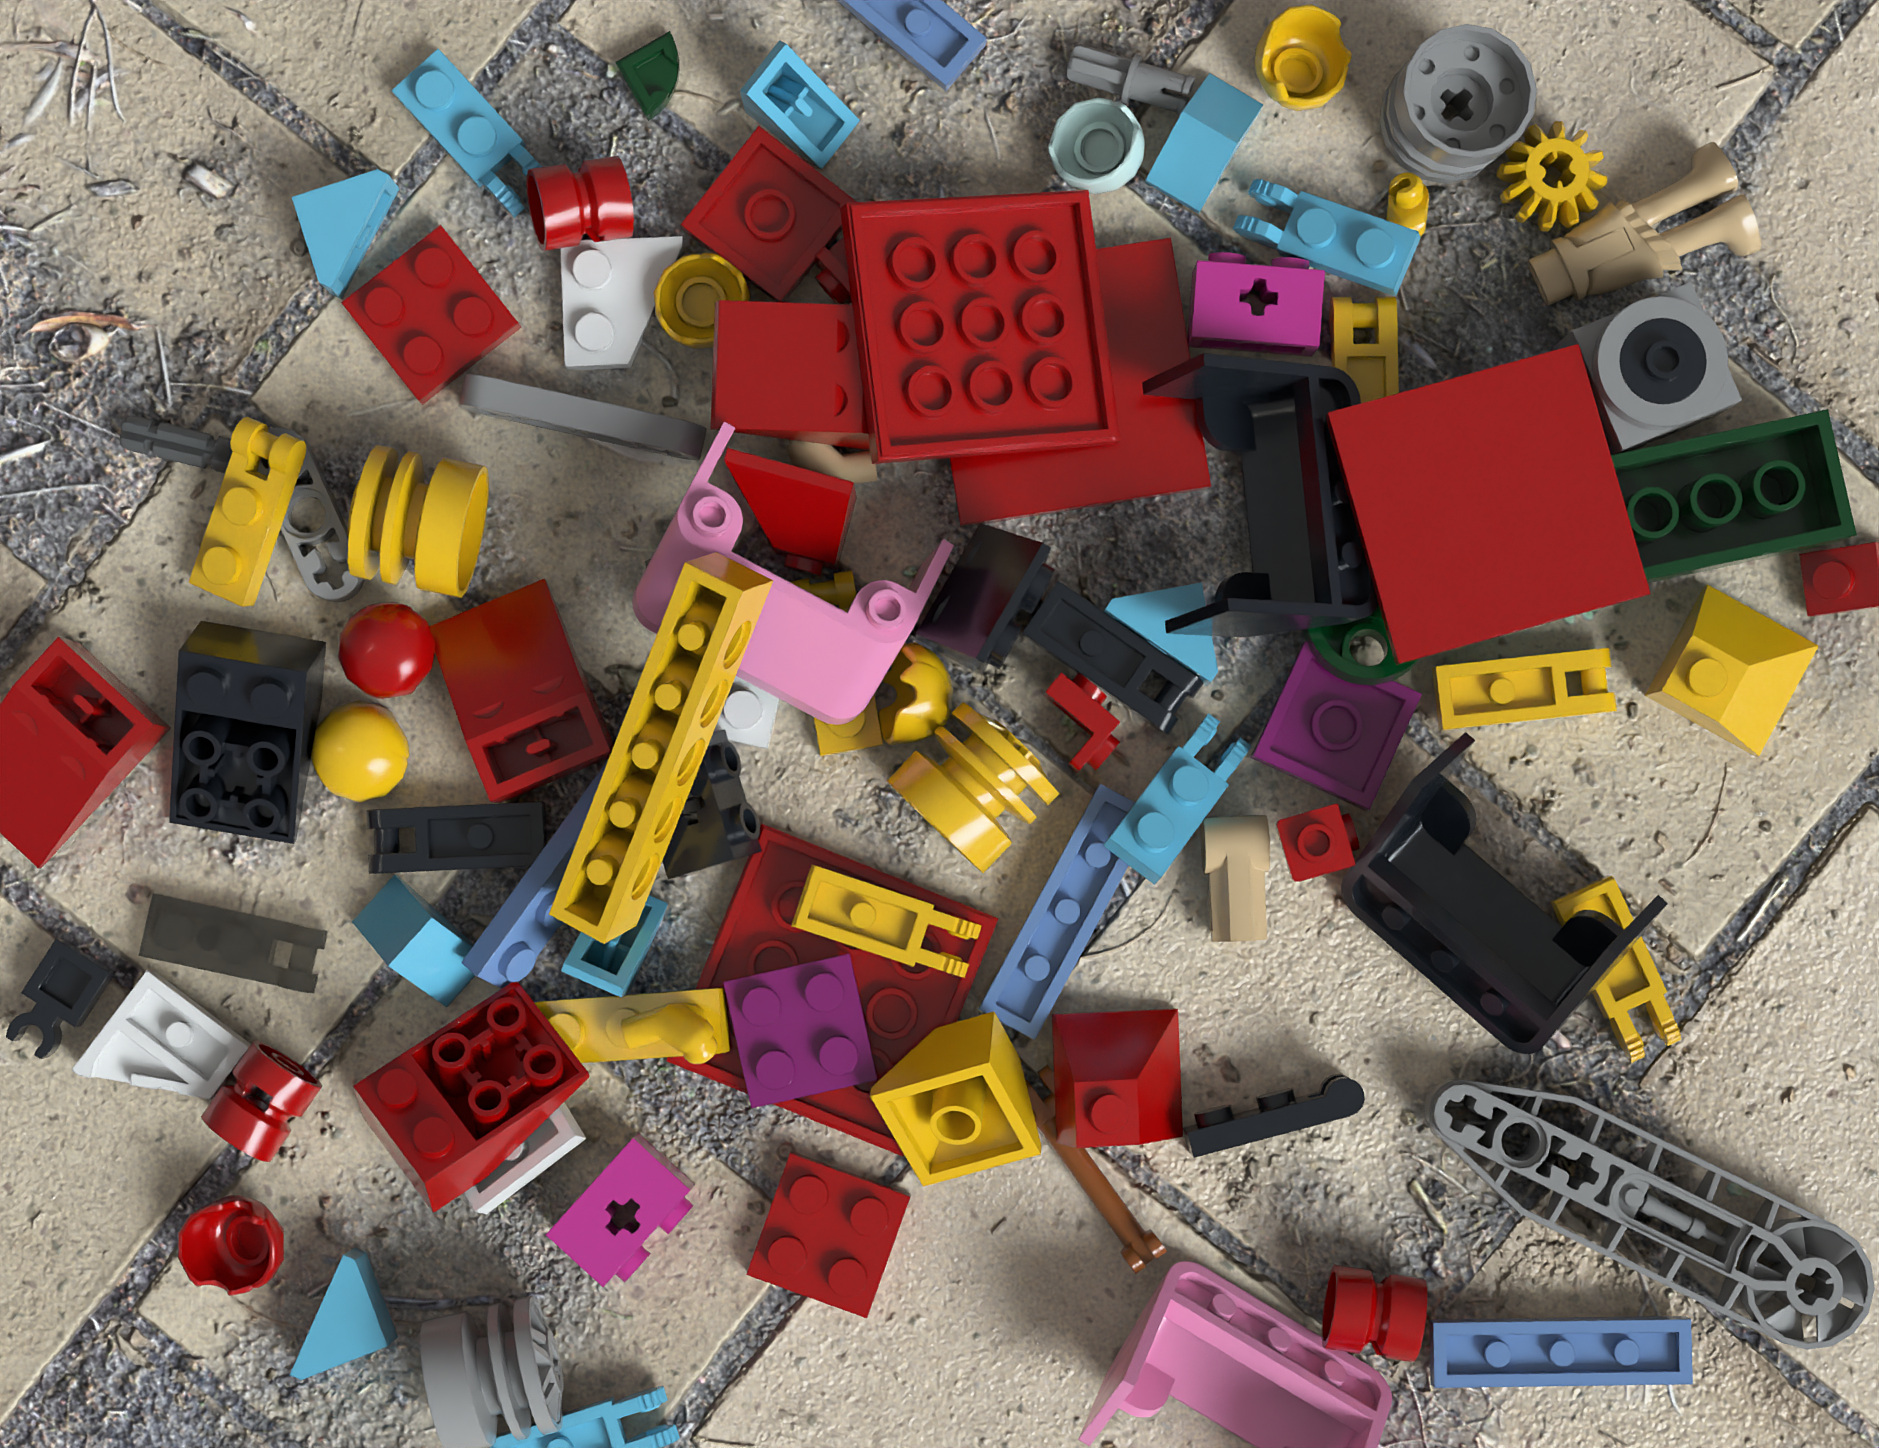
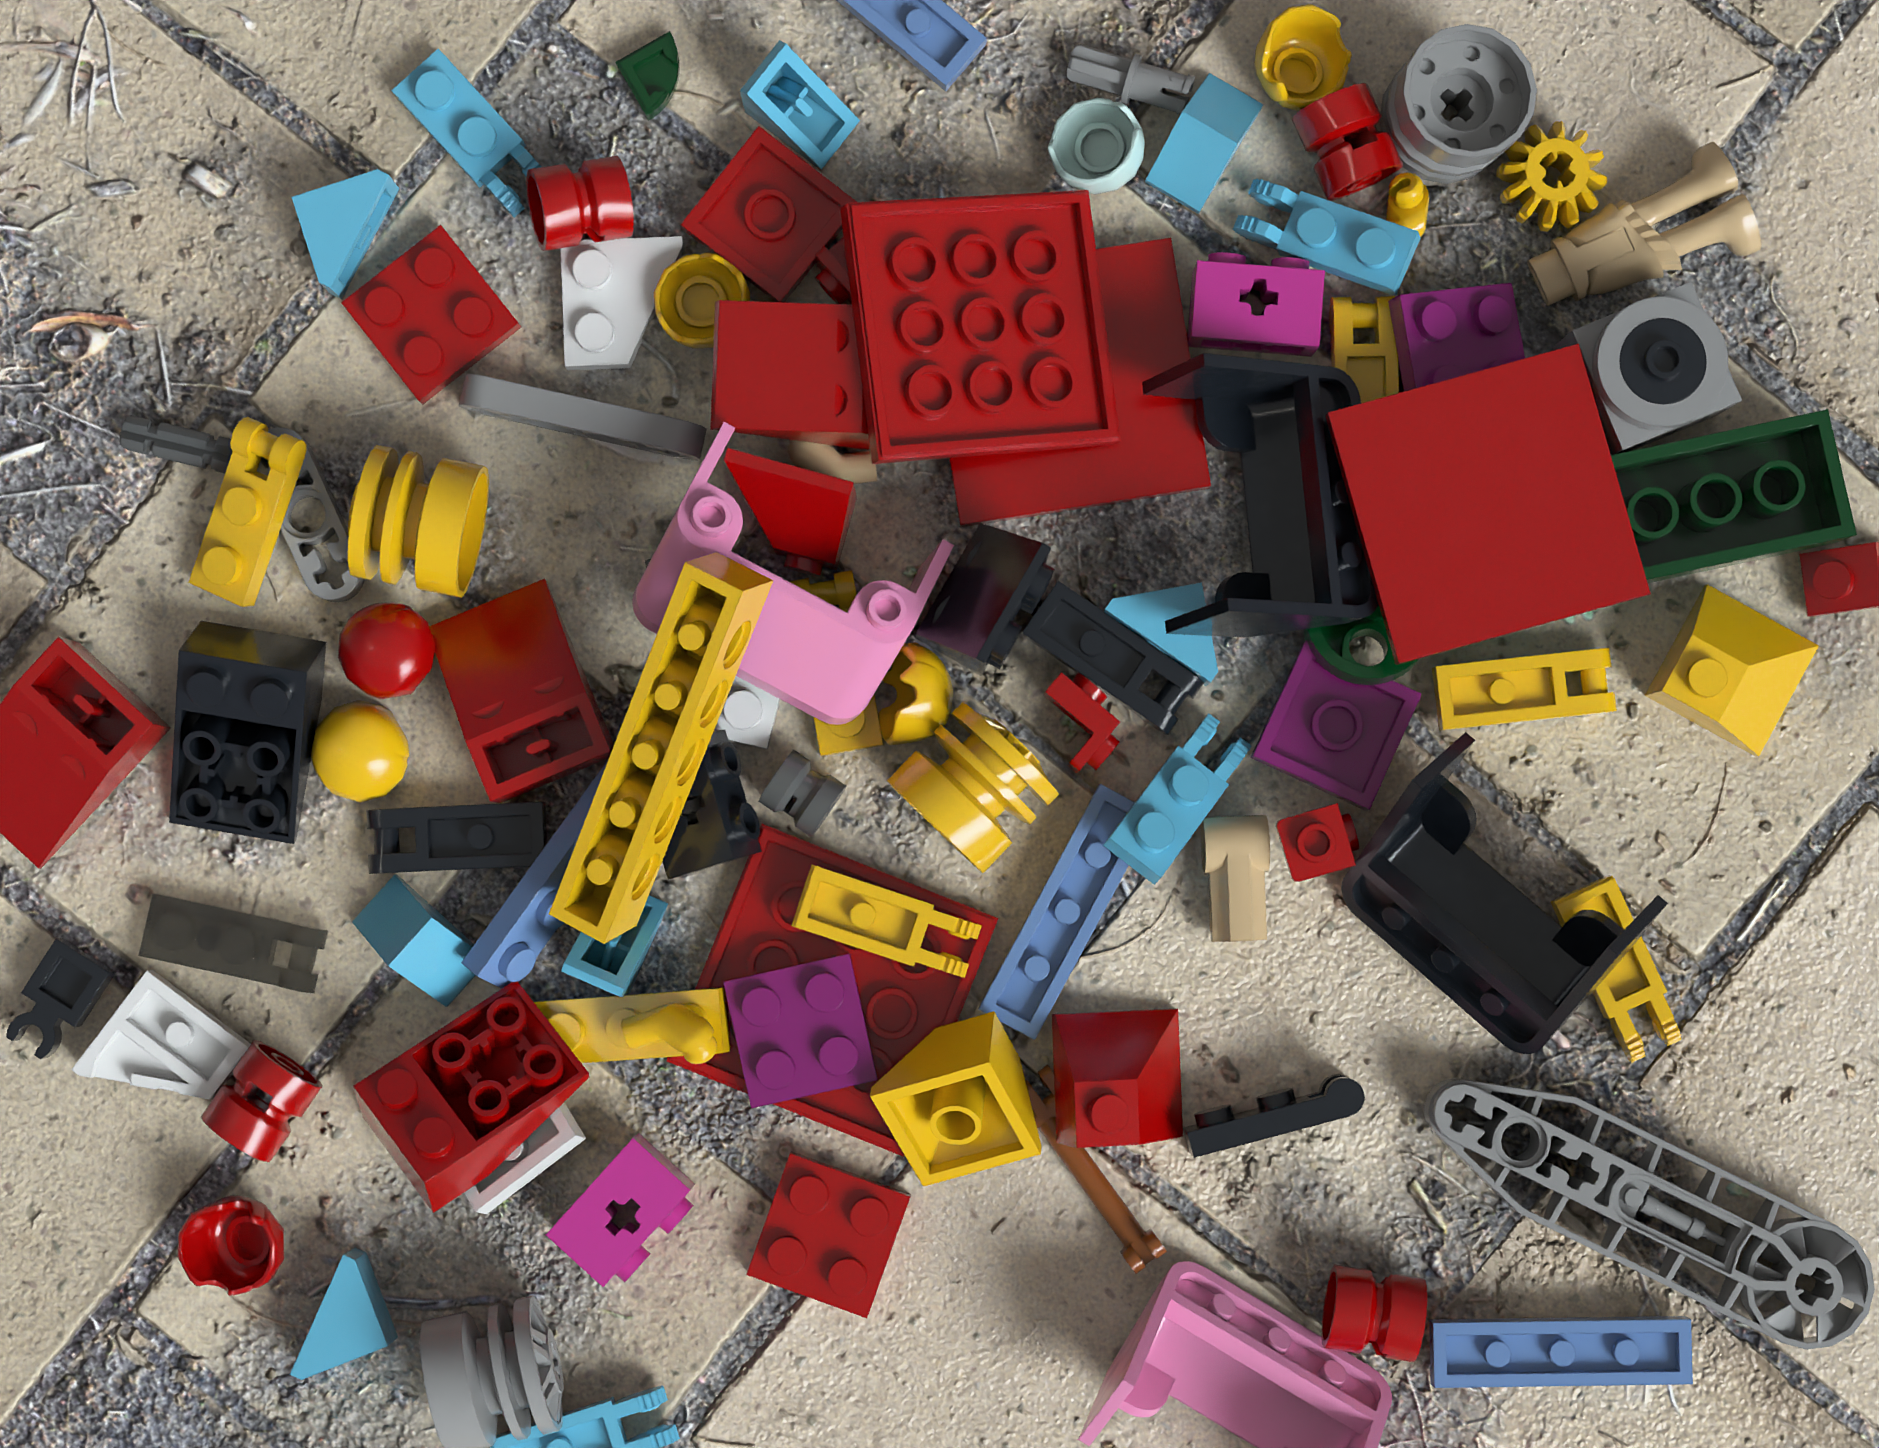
none -> dark grey wheel [758,750,847,838]
none -> red wheel [1292,83,1403,201]
none -> magenta plate [1388,283,1525,391]

